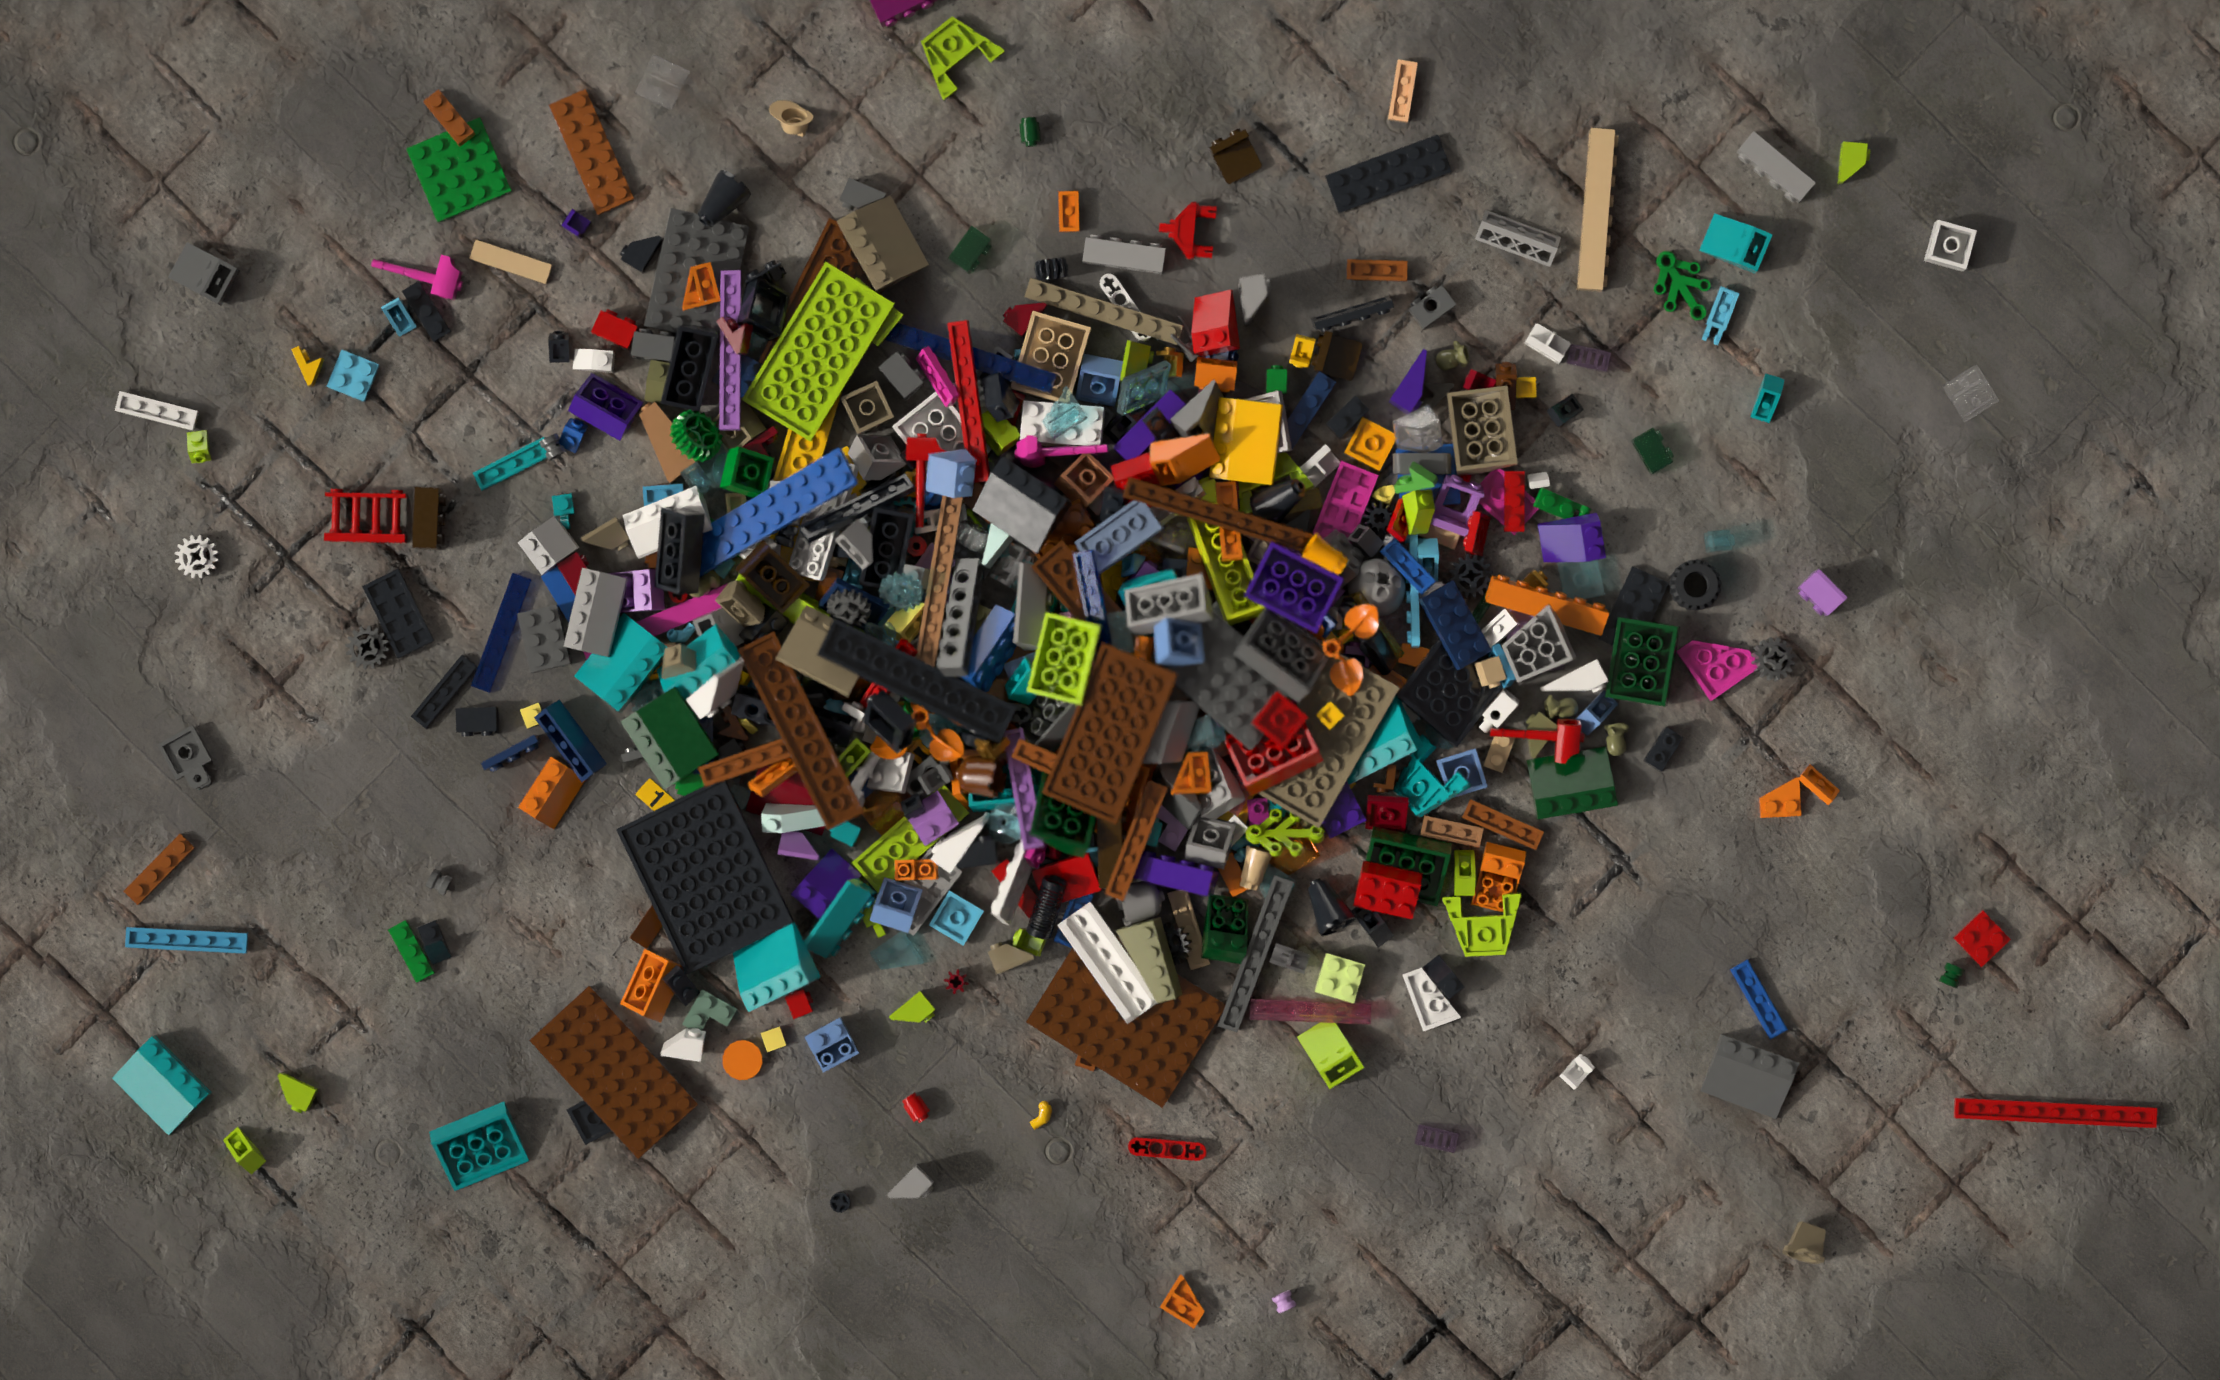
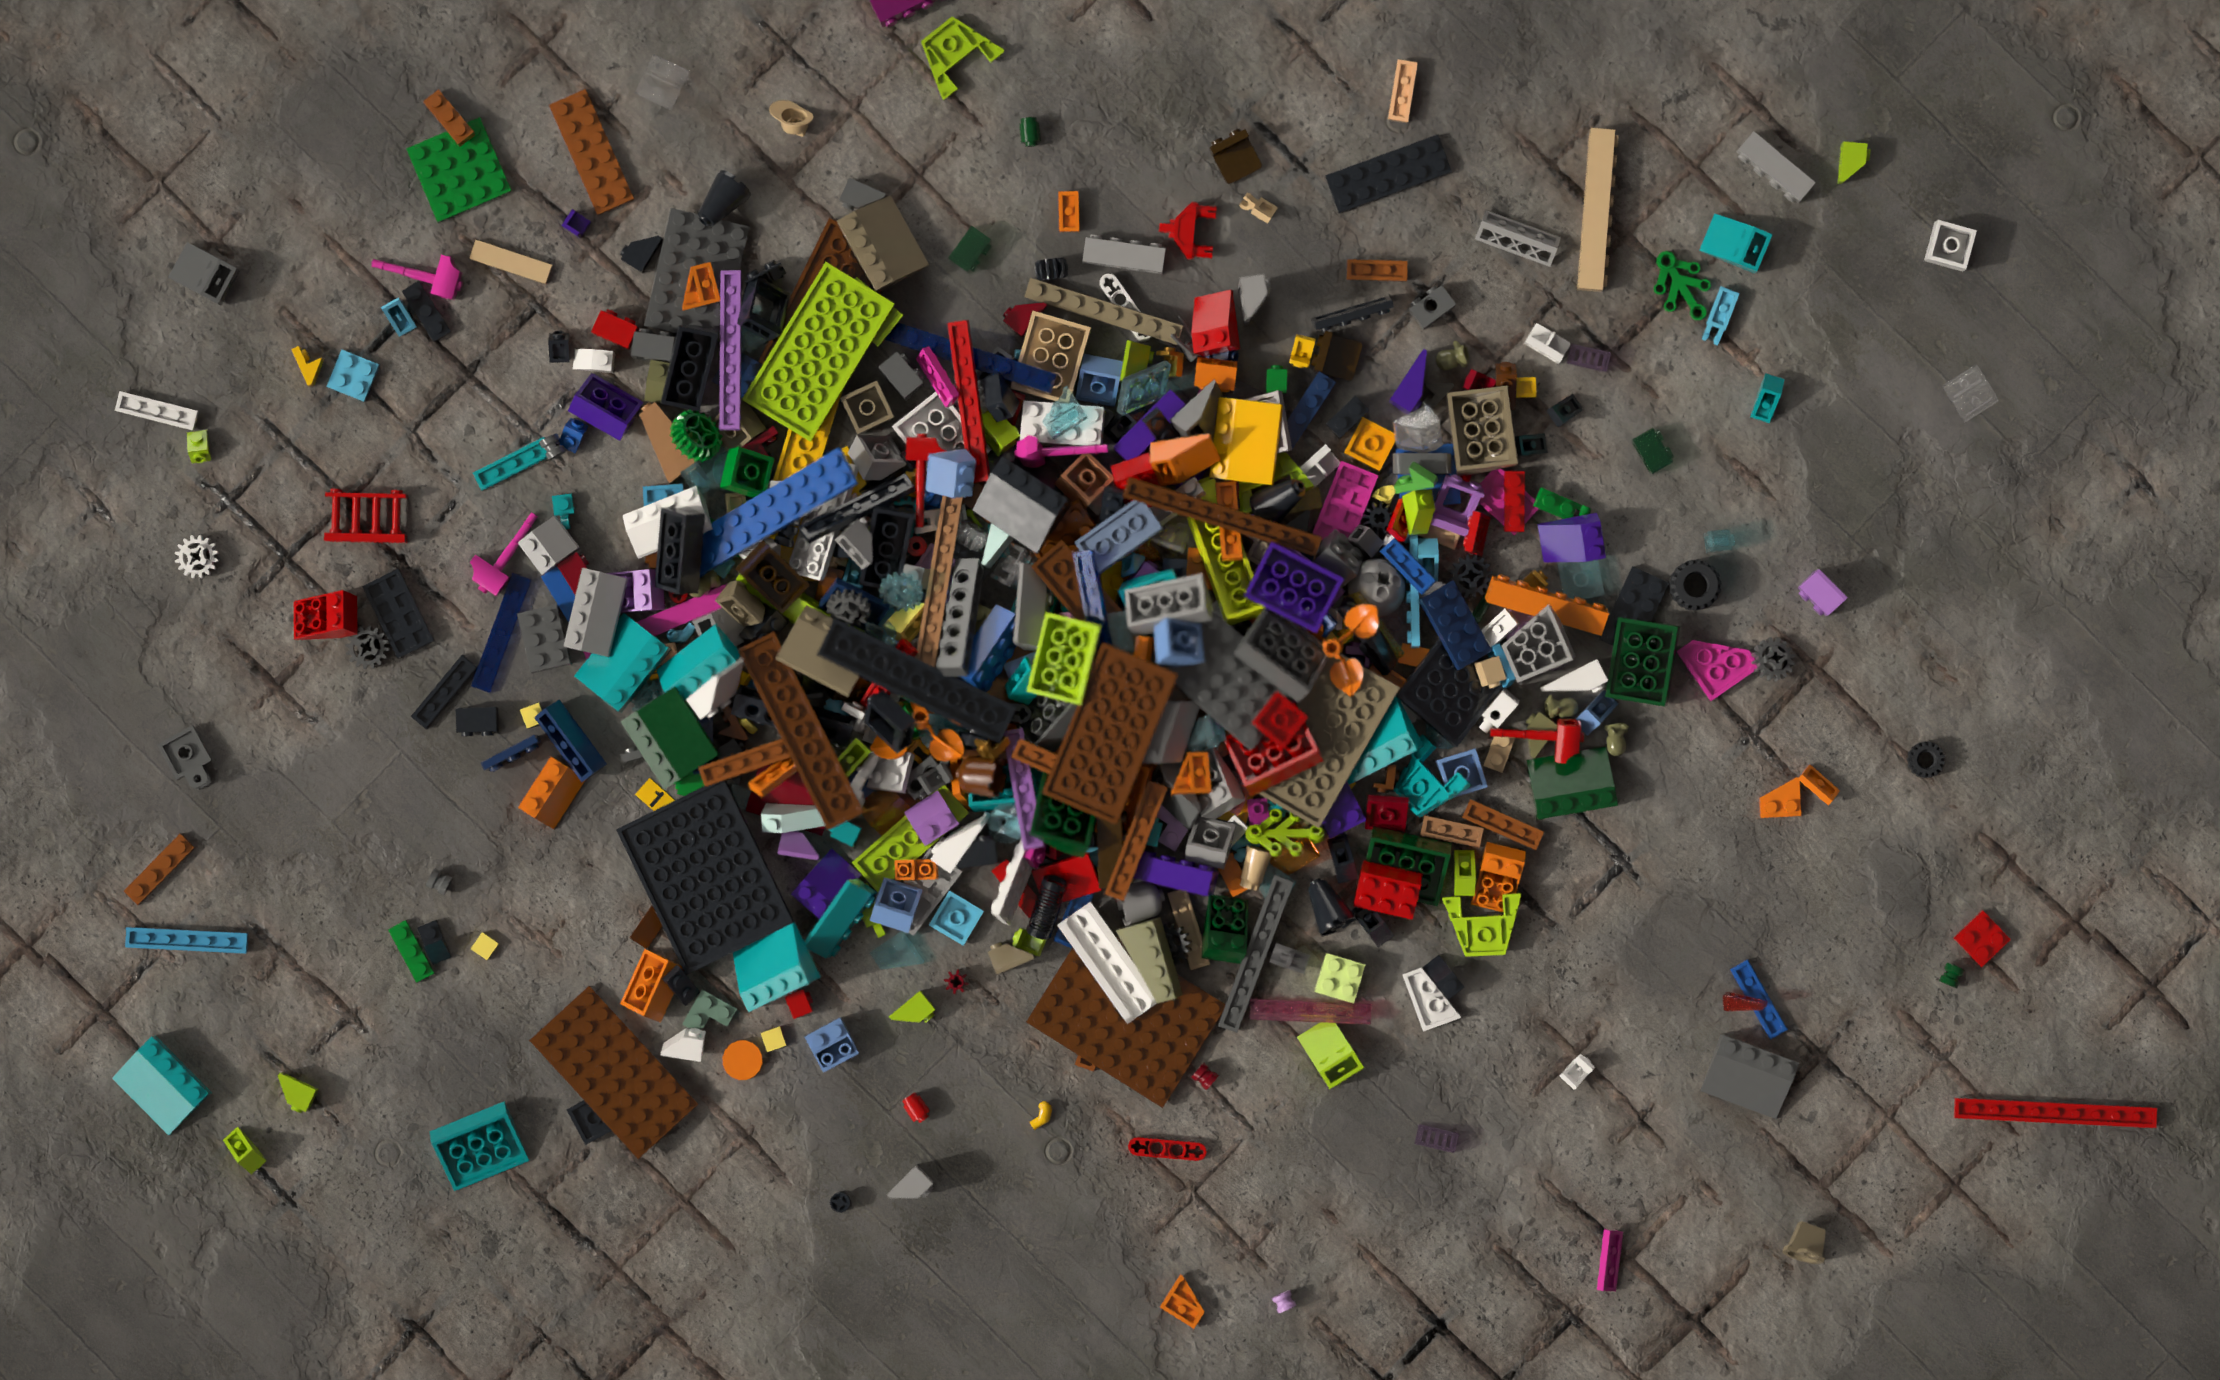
dark brown brick [412,487,447,551] -> none
dark tan slope [581,517,630,551] -> none
dark tan slope [662,644,696,679] -> none
dark red slope [717,316,753,355] -> none
black plate [900,793,926,820] -> none
light orange plant [1301,533,1348,575] -> none
yellow plate [1316,701,1344,730] -> none
white tile [1527,472,1550,489] -> none
black brick [1643,727,1683,772] -> none
none -> red slope [294,590,358,640]
none -> dark pink piece [470,513,537,597]
none -> light yellow tile [471,932,499,960]
none -> dark red wheel [1191,1062,1219,1090]
none -> tan plate [1239,193,1278,223]
none -> black slope [1327,835,1358,884]
none -> black slope [1514,433,1548,458]
none -> dark pink plate [1597,1230,1623,1292]
none -> clear red slope [1723,992,1768,1011]
none -> black tyre [1907,742,1945,778]

